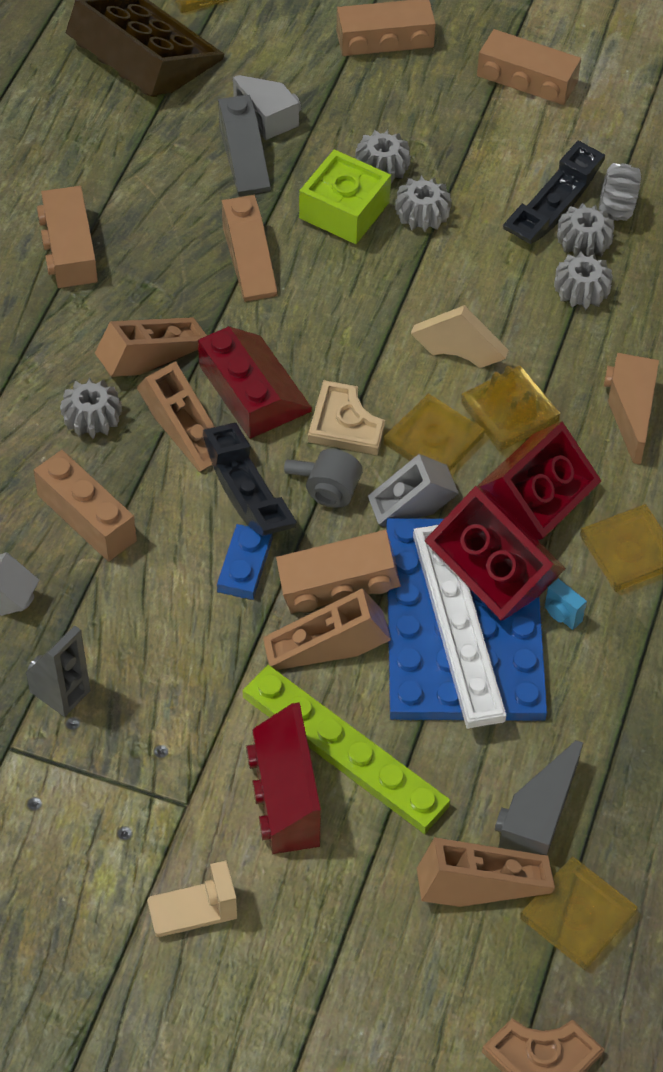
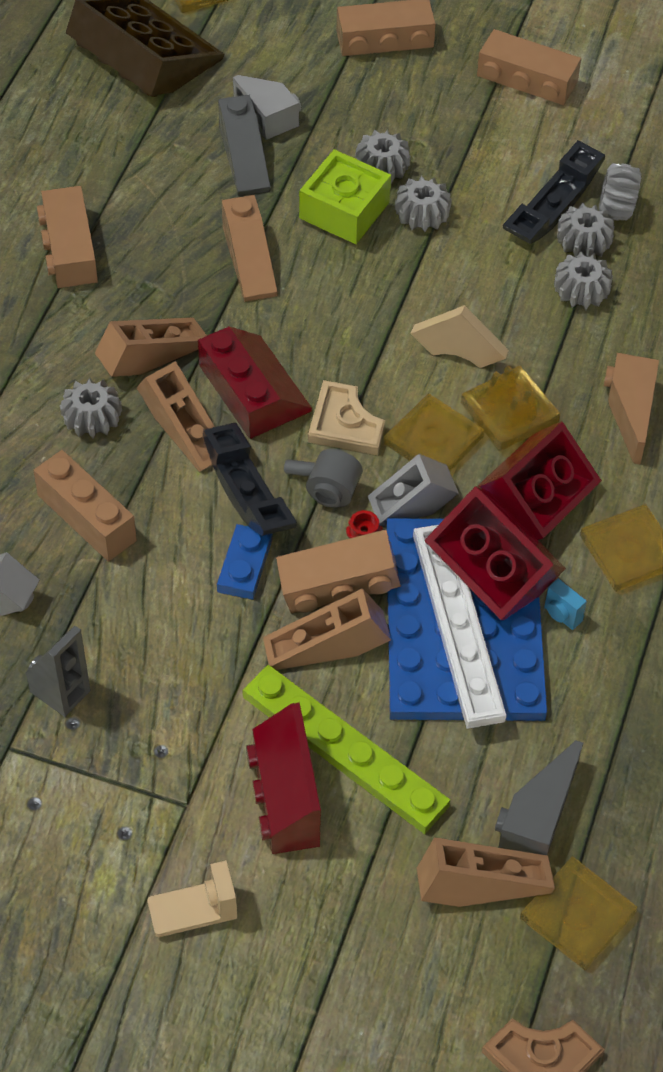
none -> red plate [346,510,383,539]

